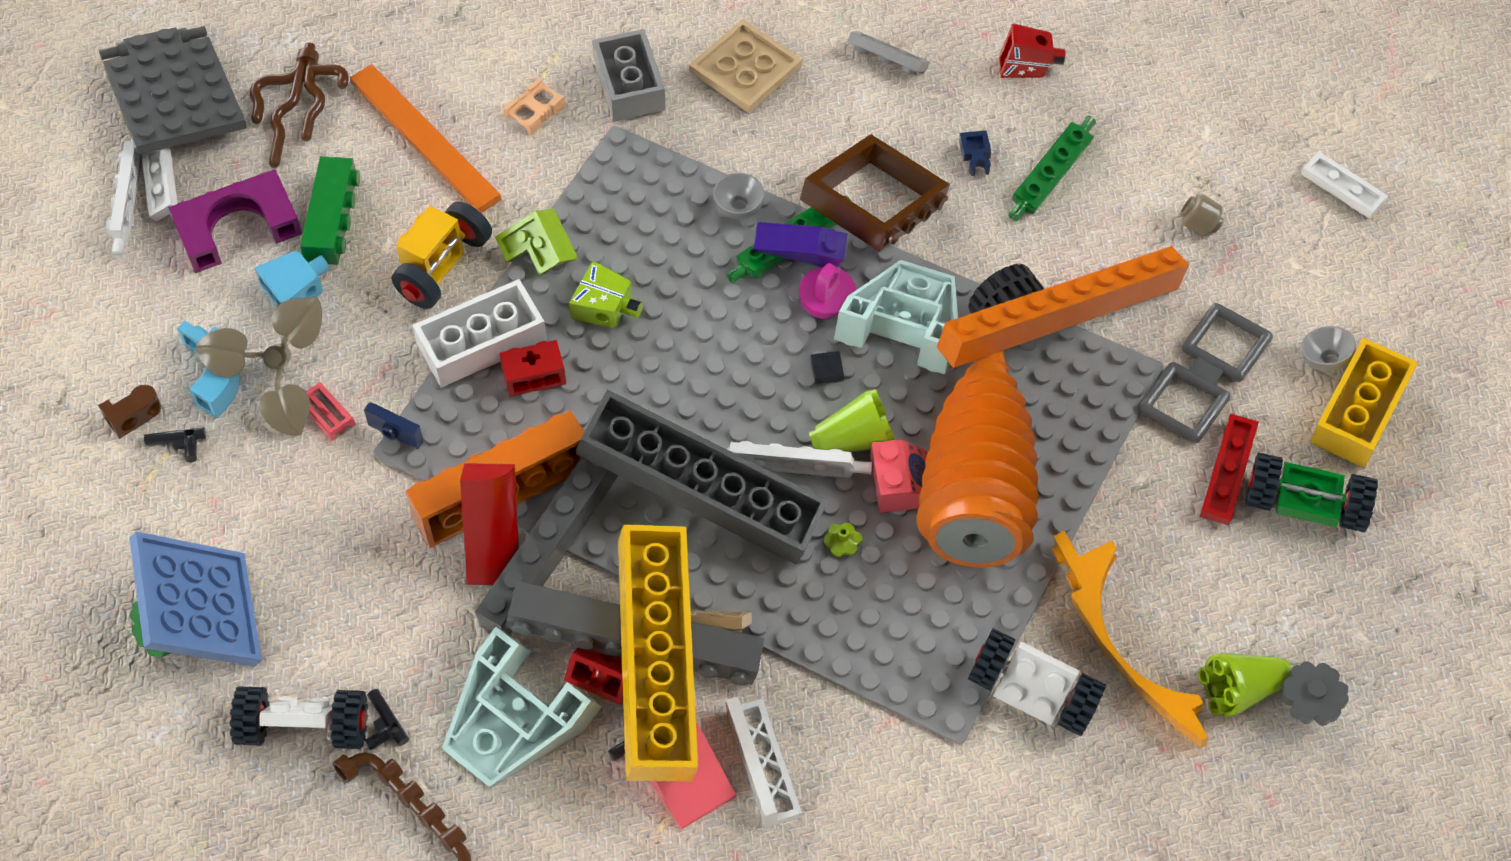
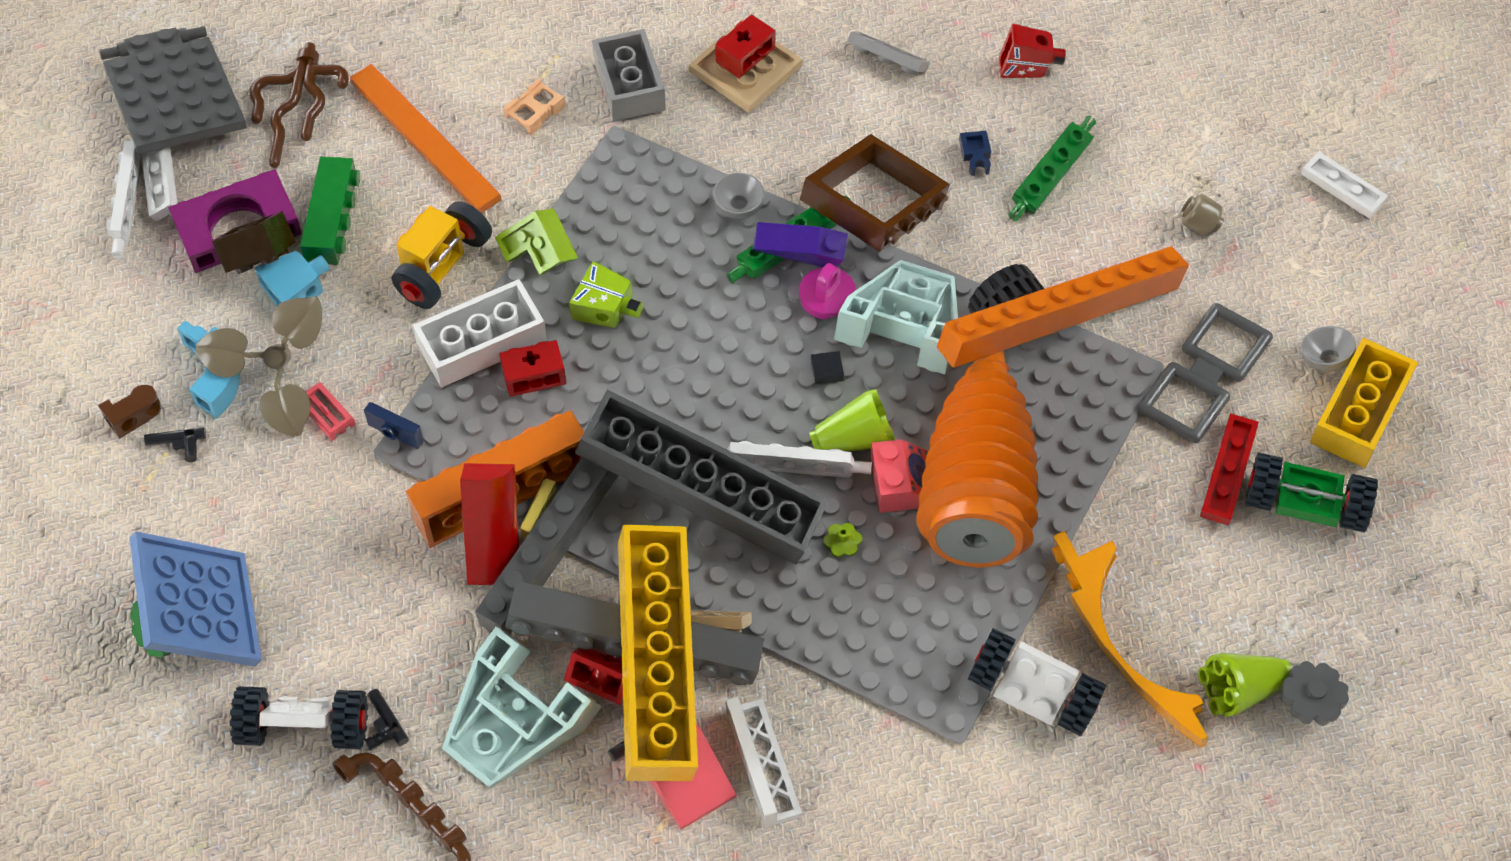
none -> dark brown brick [212,211,296,274]
none -> light yellow tile [520,479,557,541]
none -> red brick [715,14,776,79]

